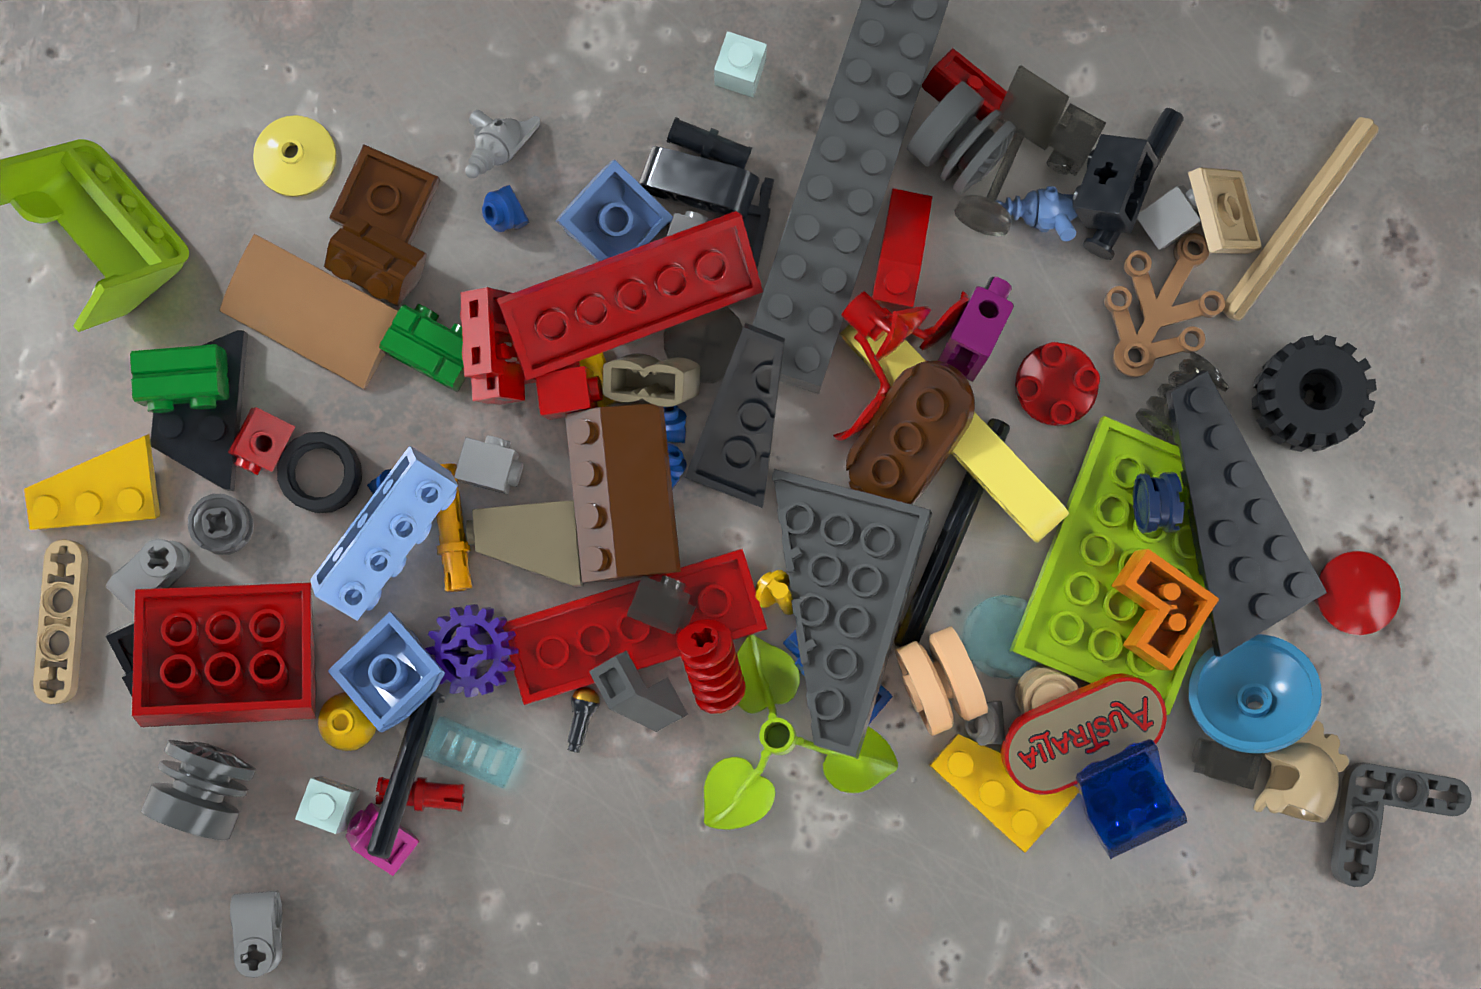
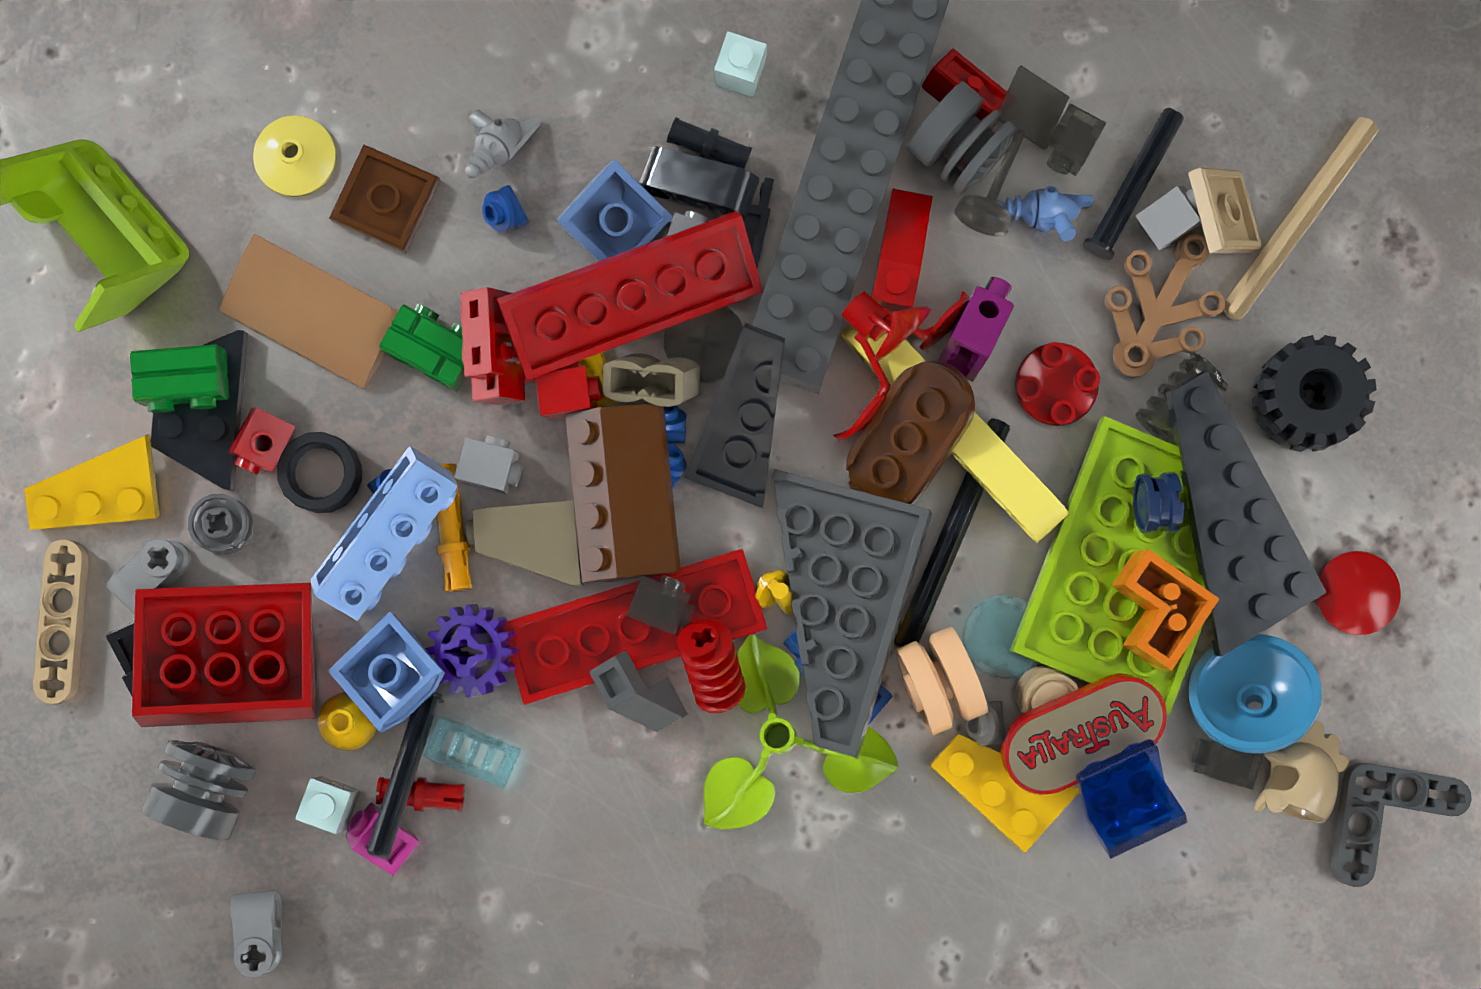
reddish brown brick [324,215,427,306] -> none
black piece [567,687,600,753] -> none
black brick [1073,134,1159,234] -> none

